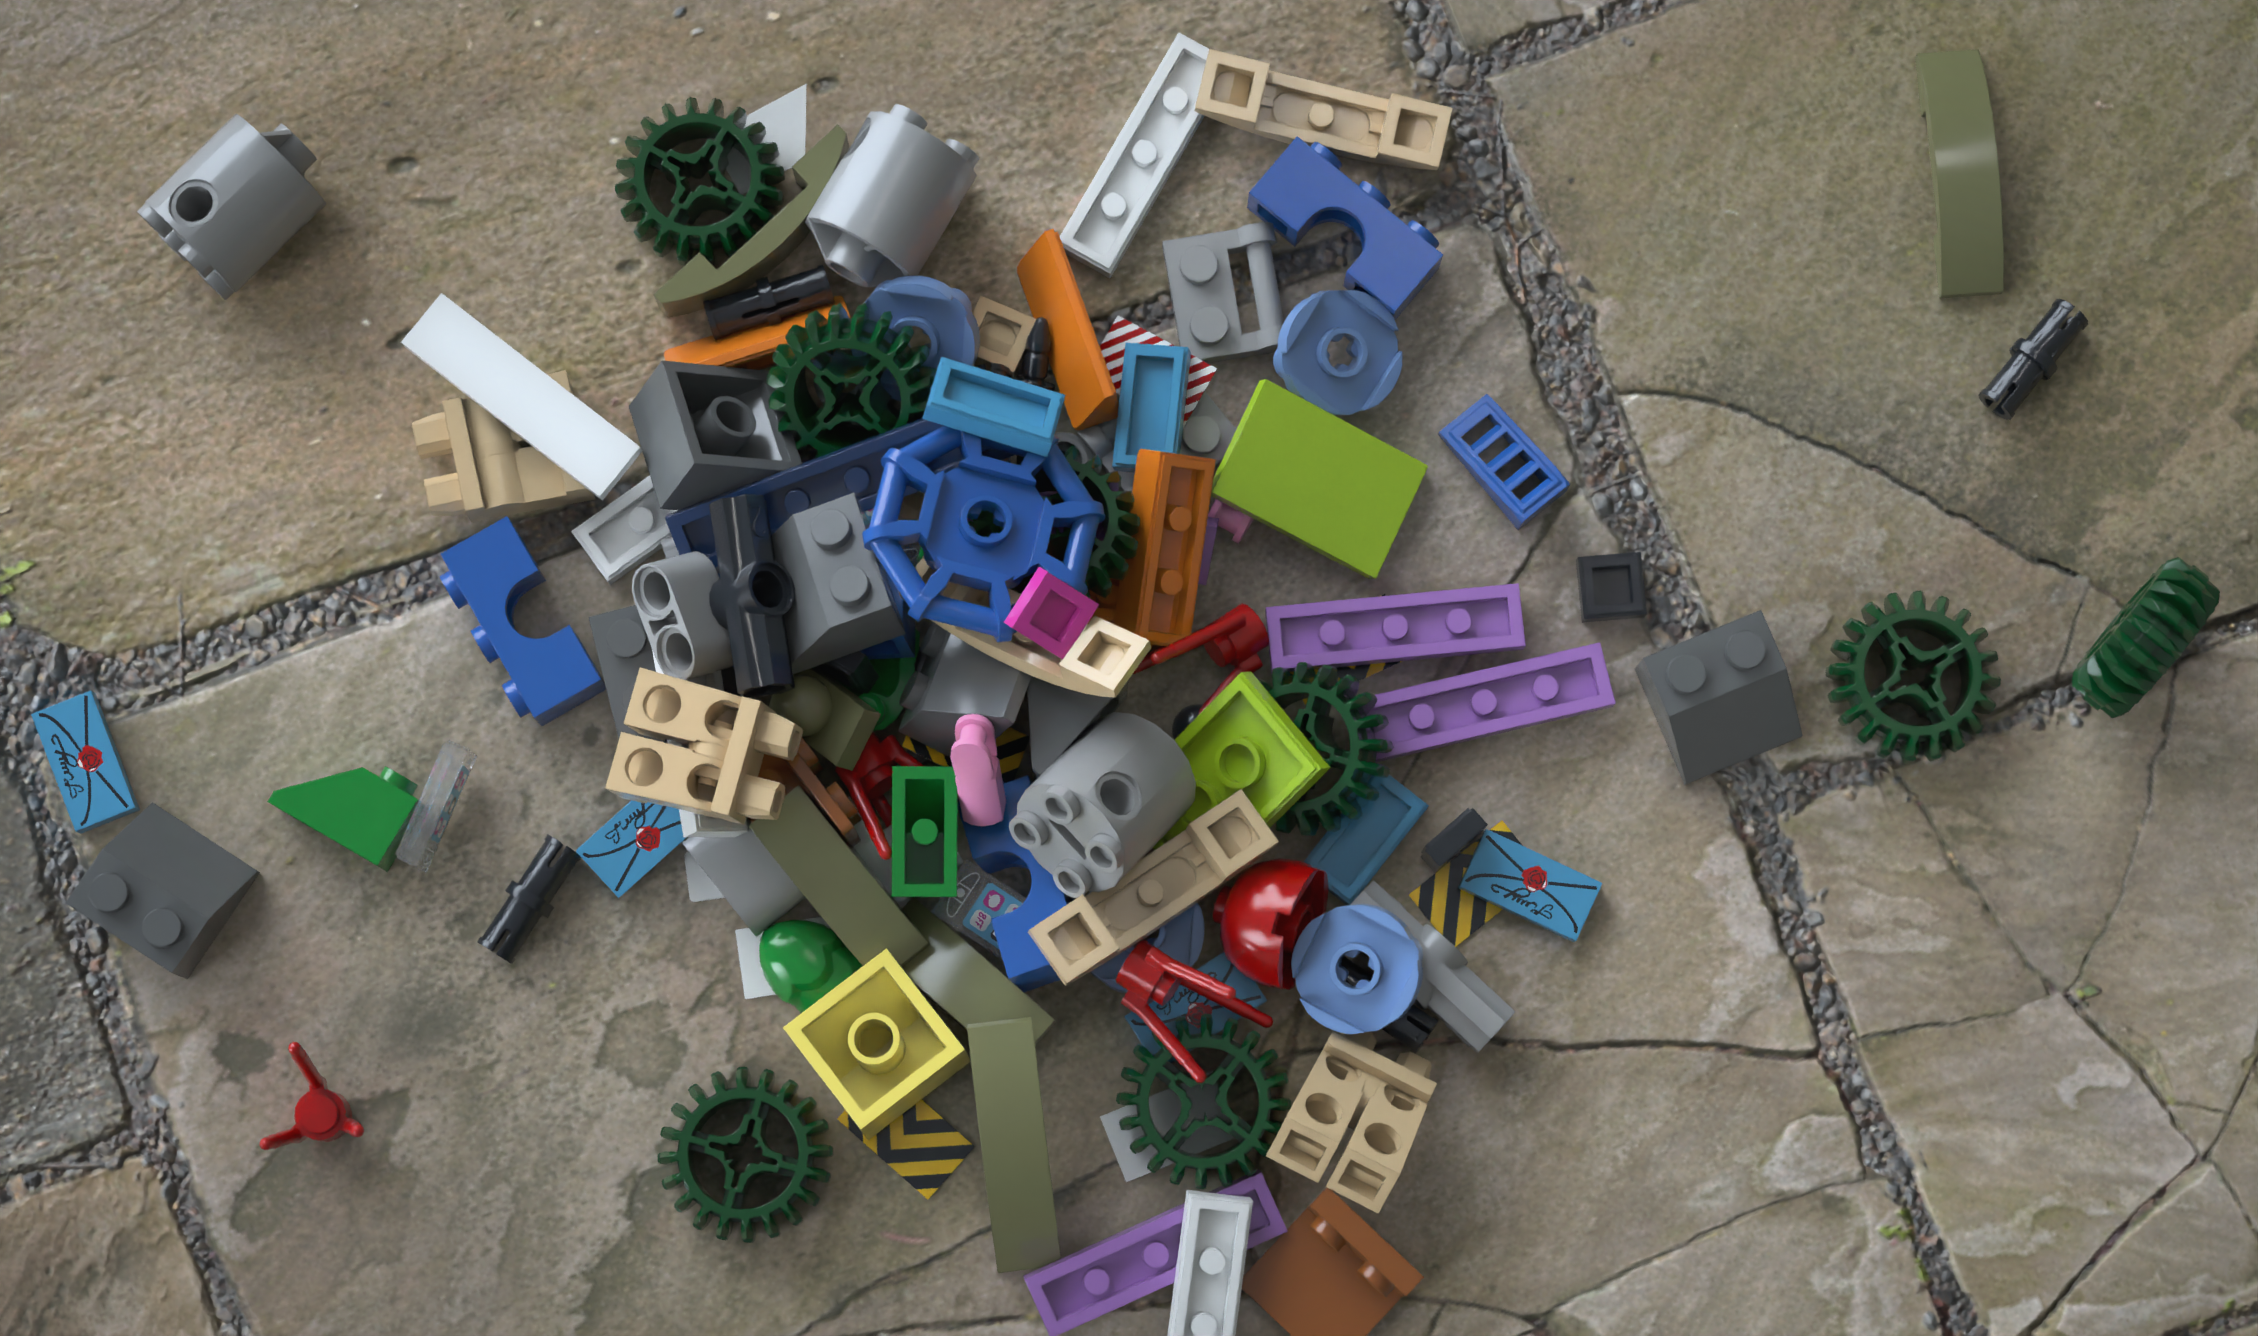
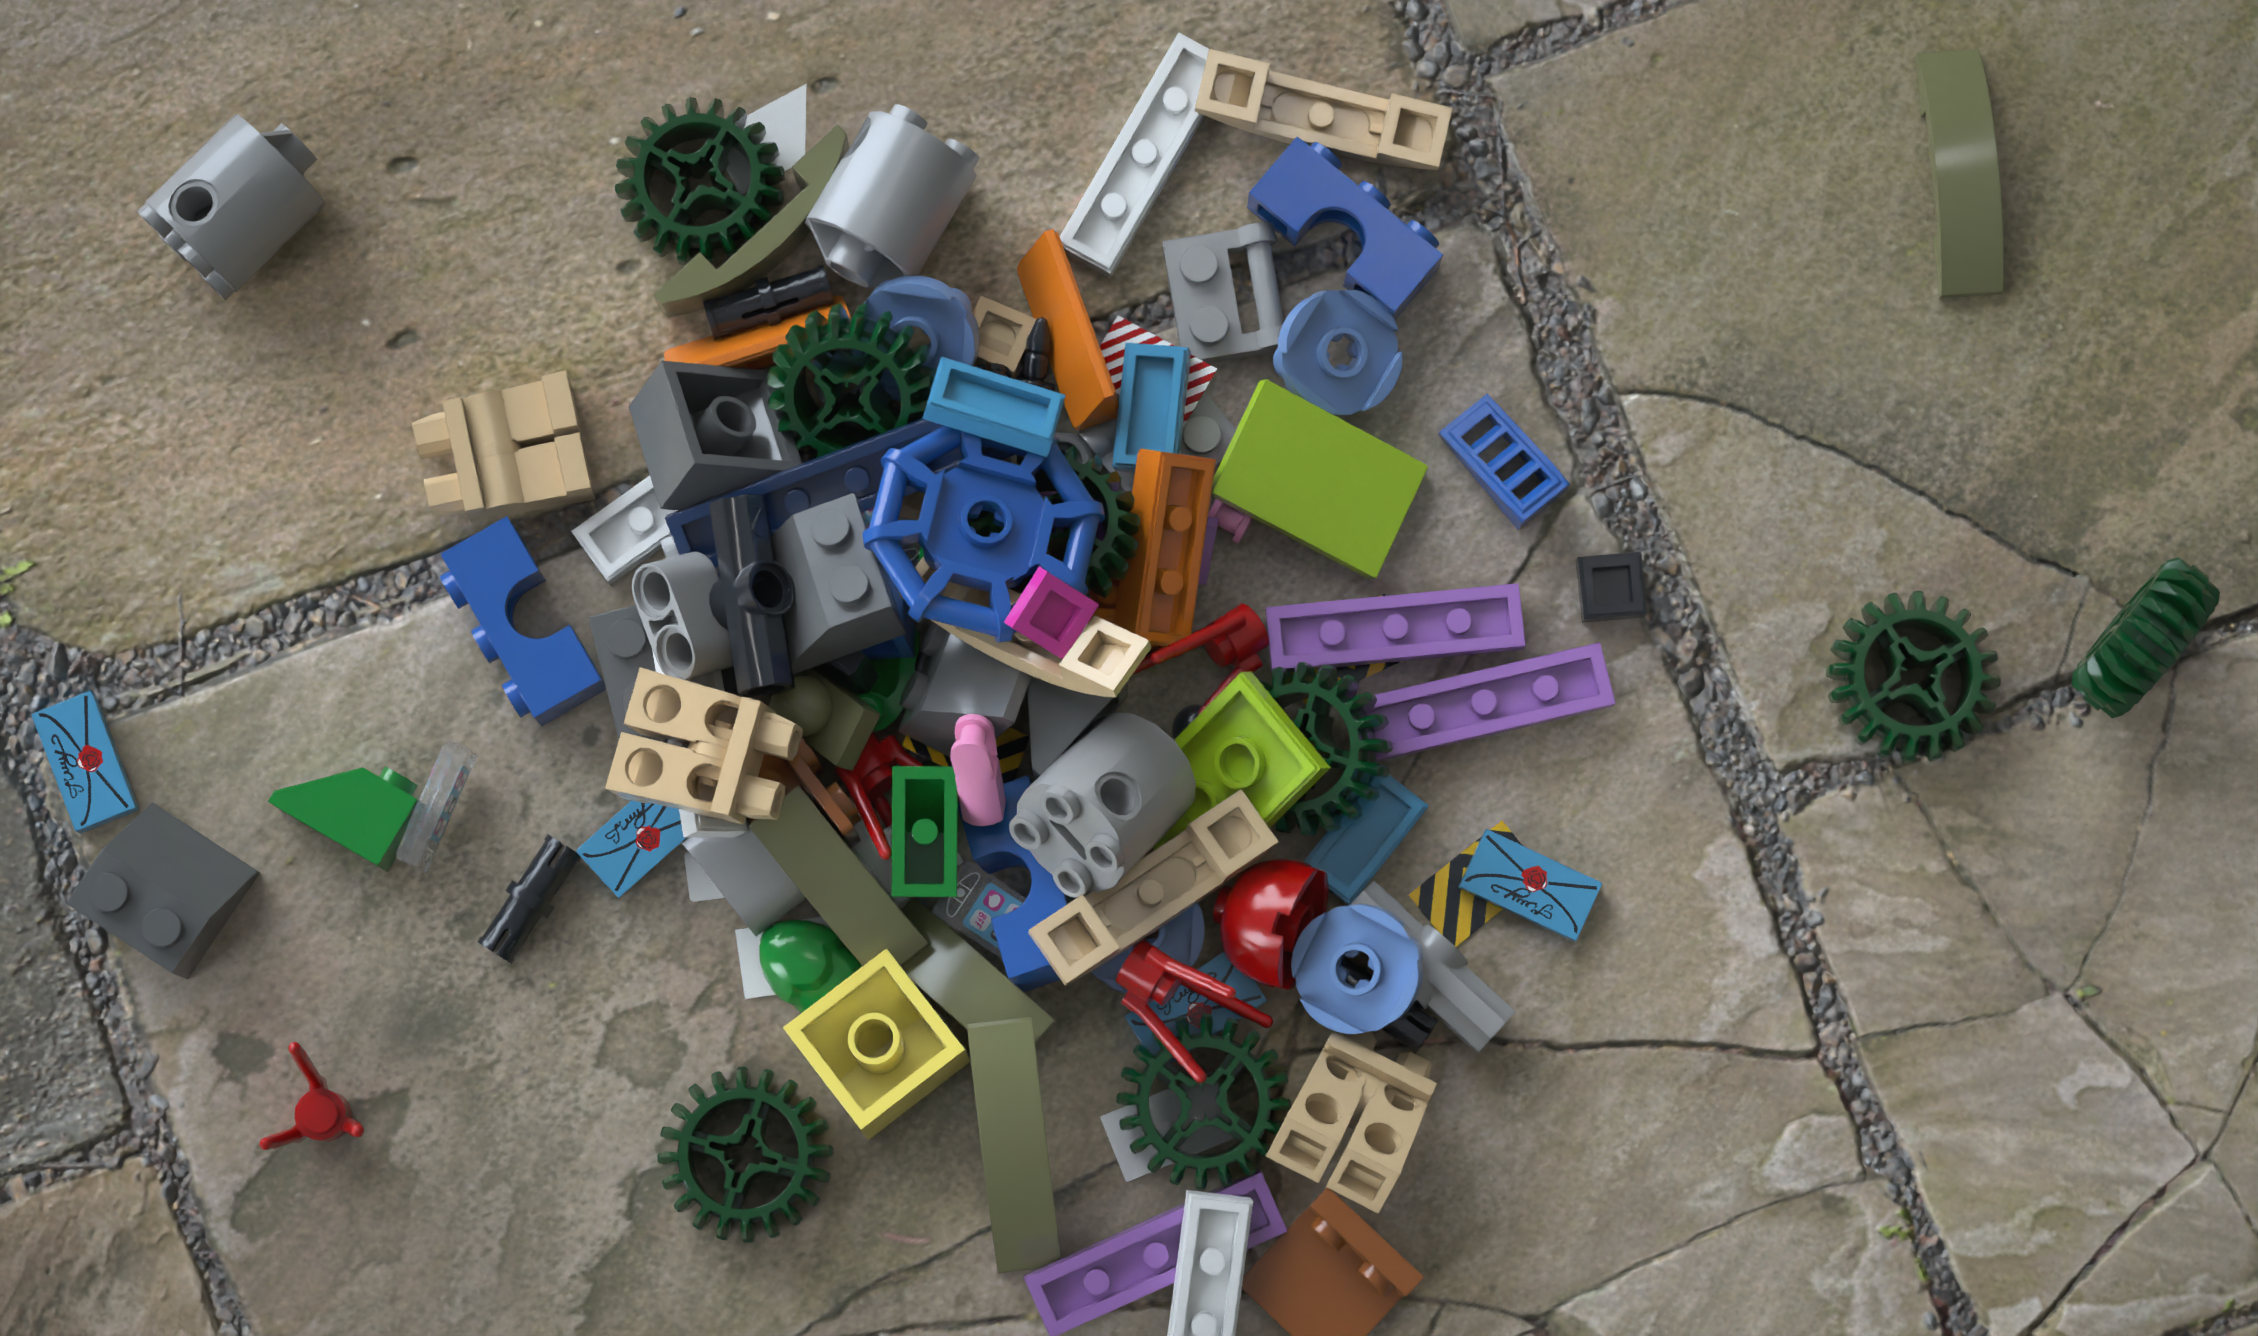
white tile [401,293,642,501] -> none
sticker [837,1099,975,1200] -> none
black tile [1421,808,1488,873] -> none
dark grey slope [1635,610,1803,785] -> none
black pin [1978,299,2088,420] -> none

